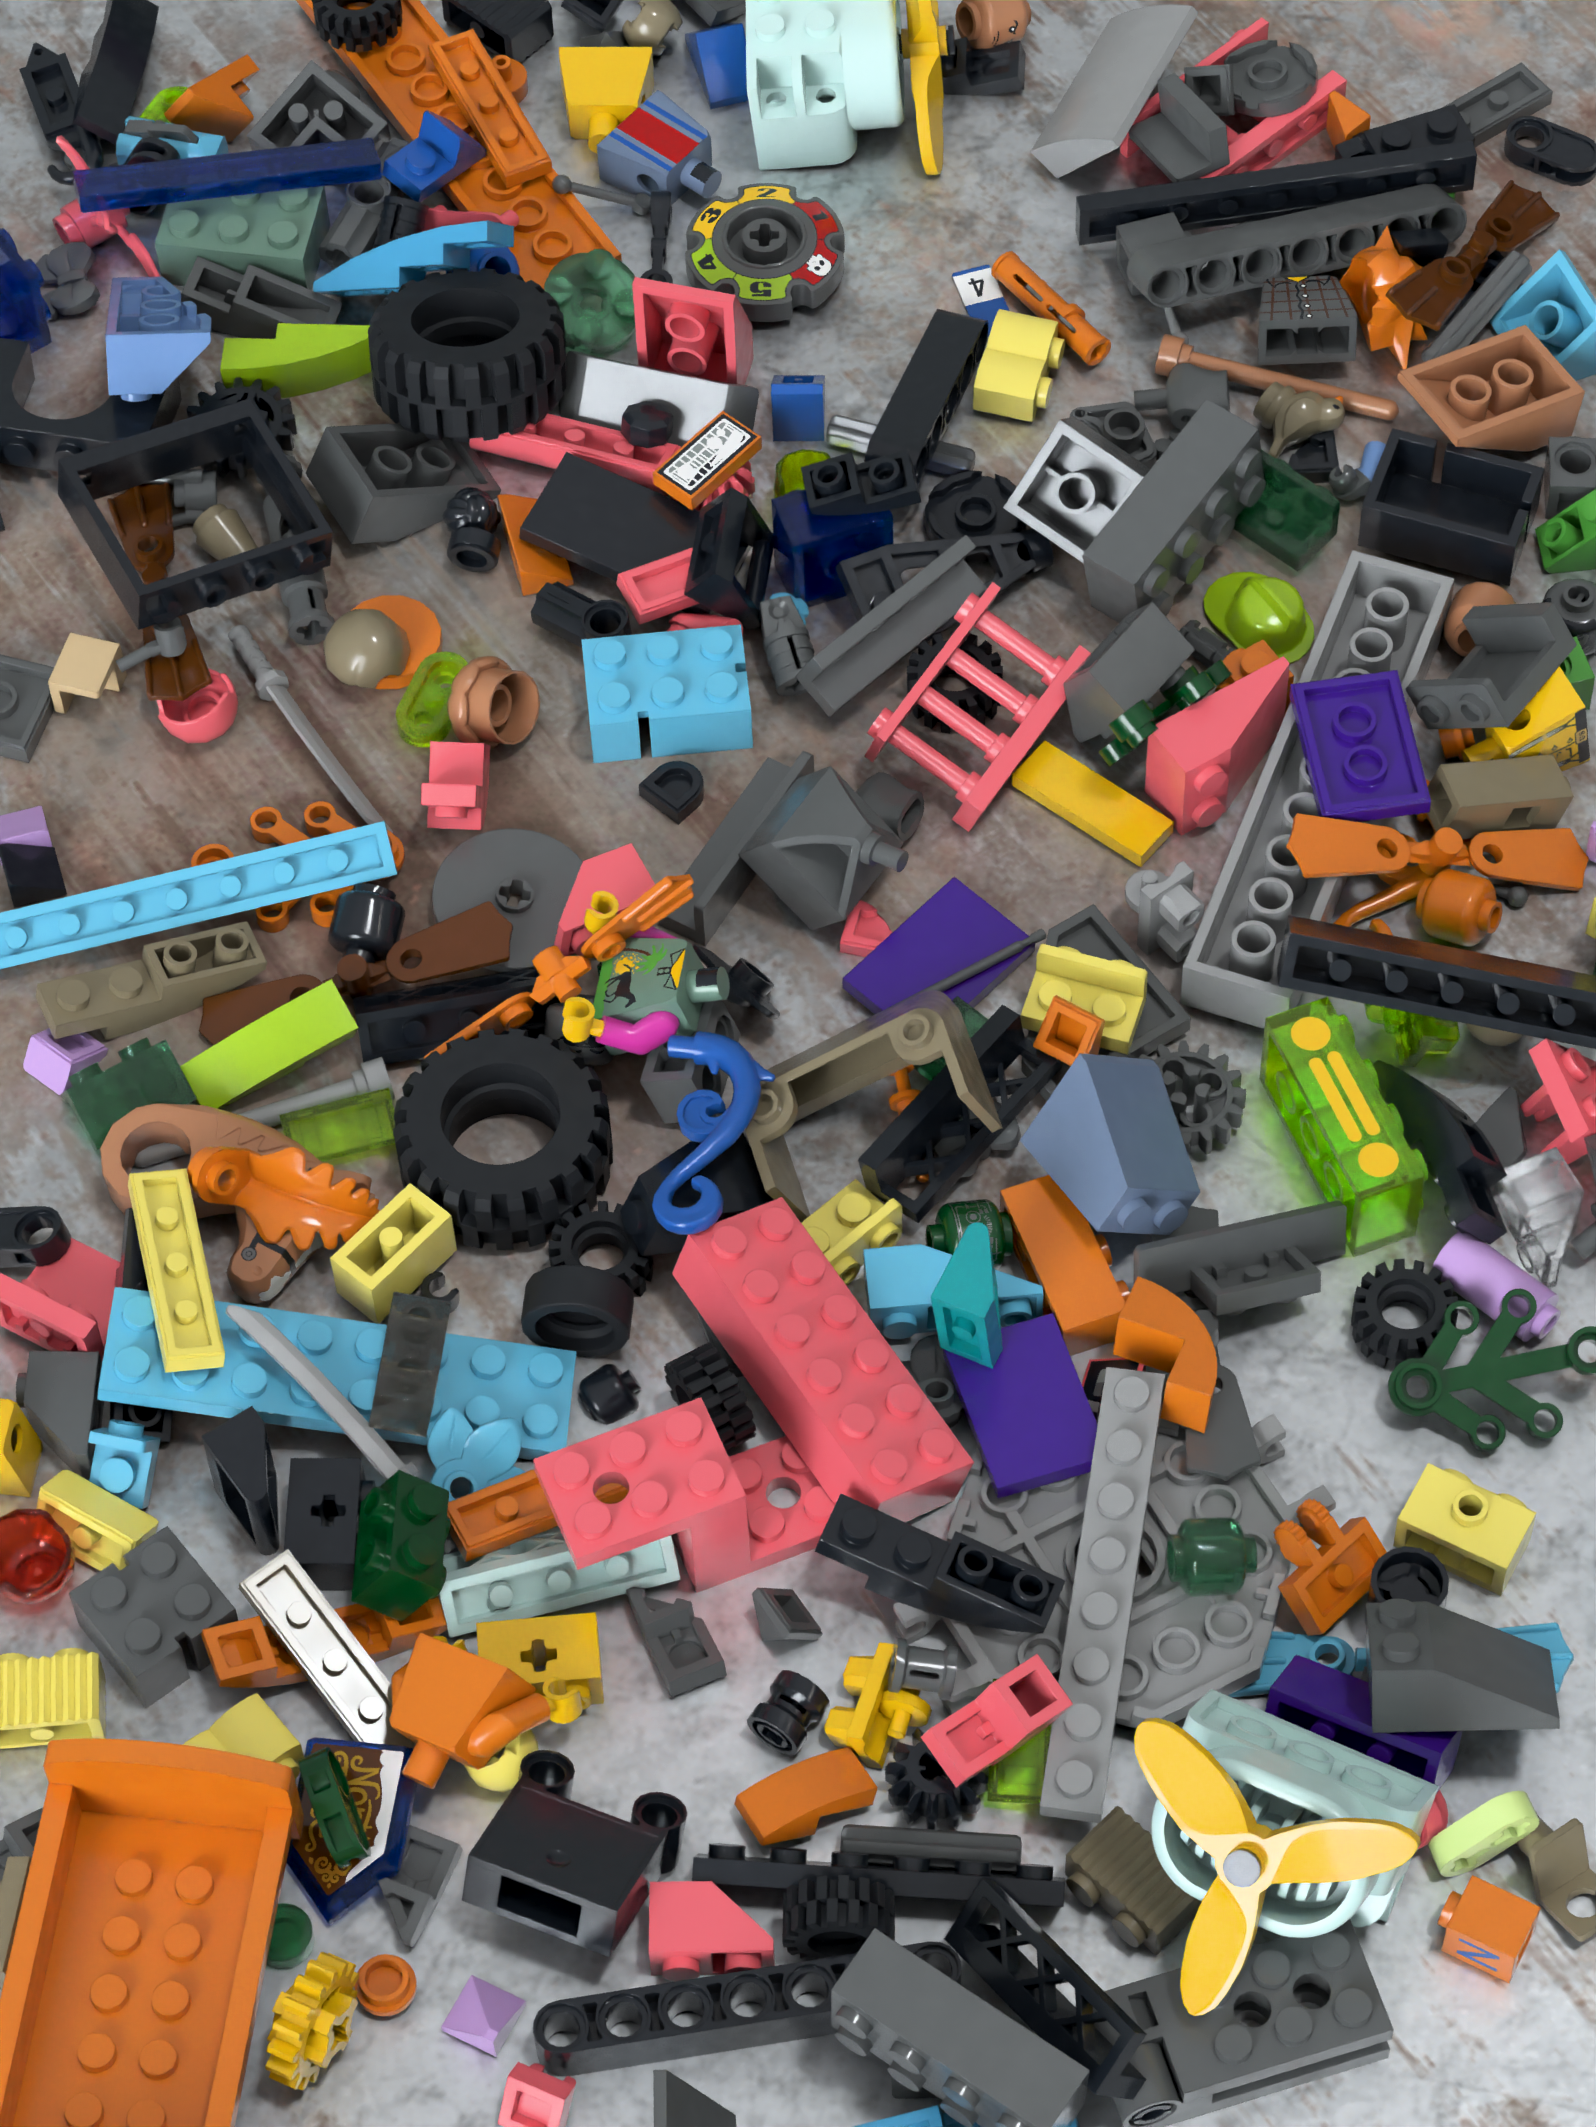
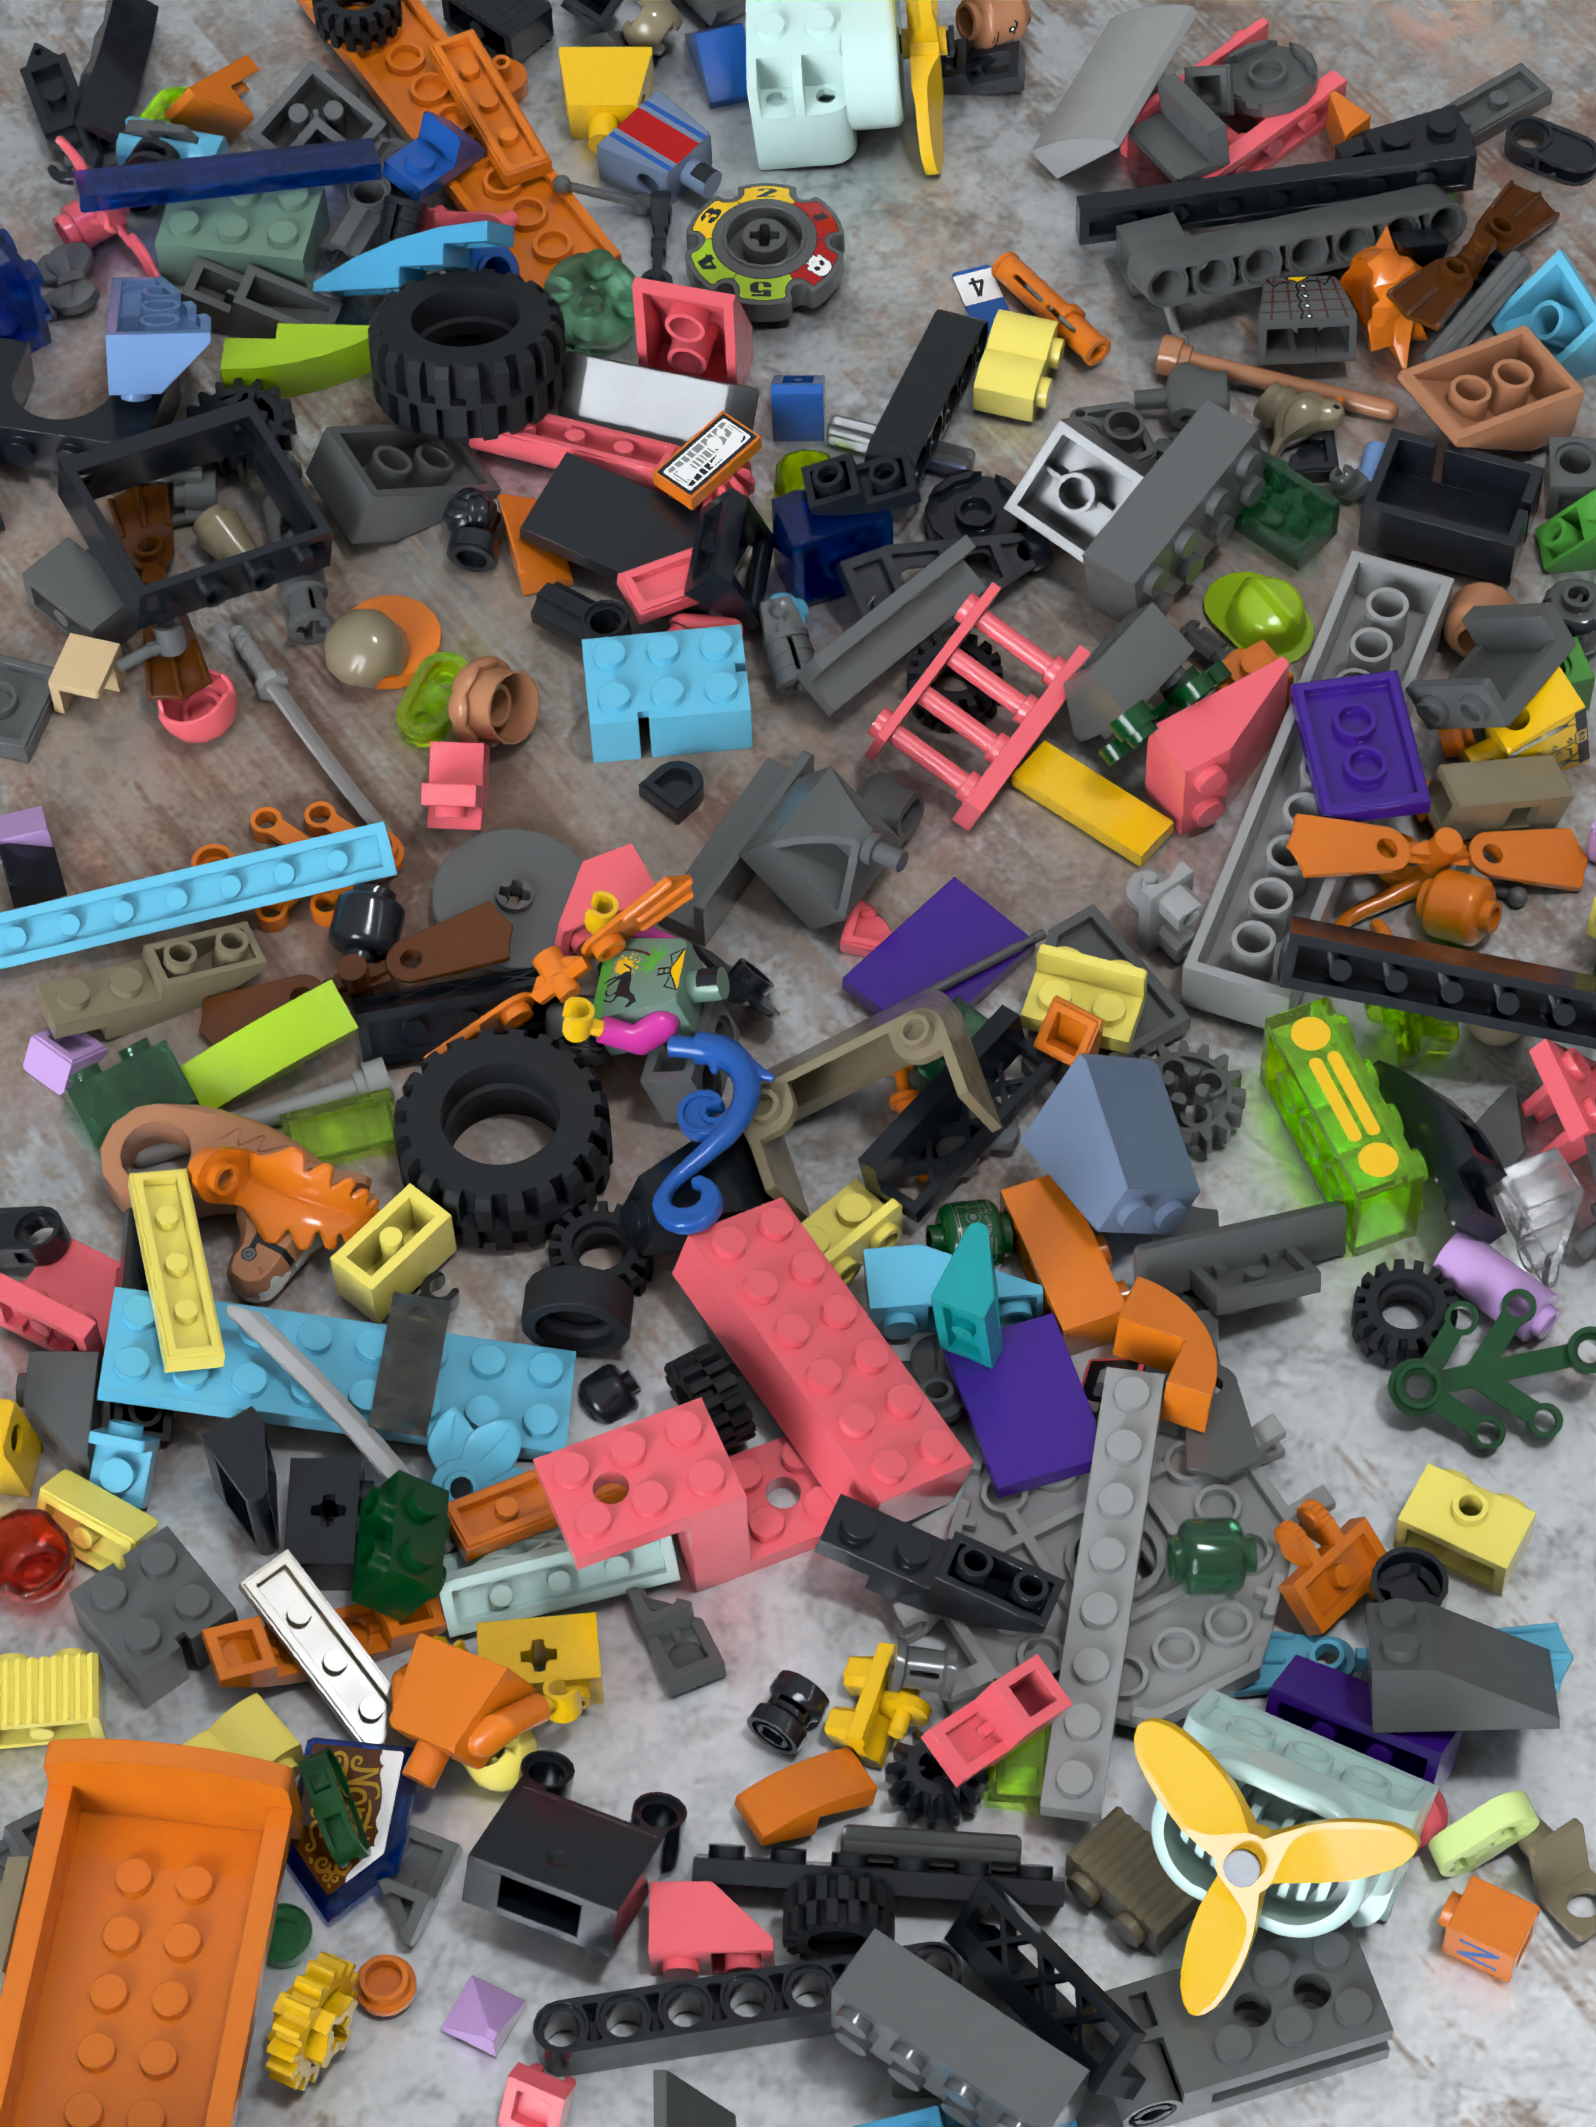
black tile [621,401,674,448] -> none
dark grey slope [752,1588,823,1641] -> none
none -> dark grey brick [22,537,141,646]

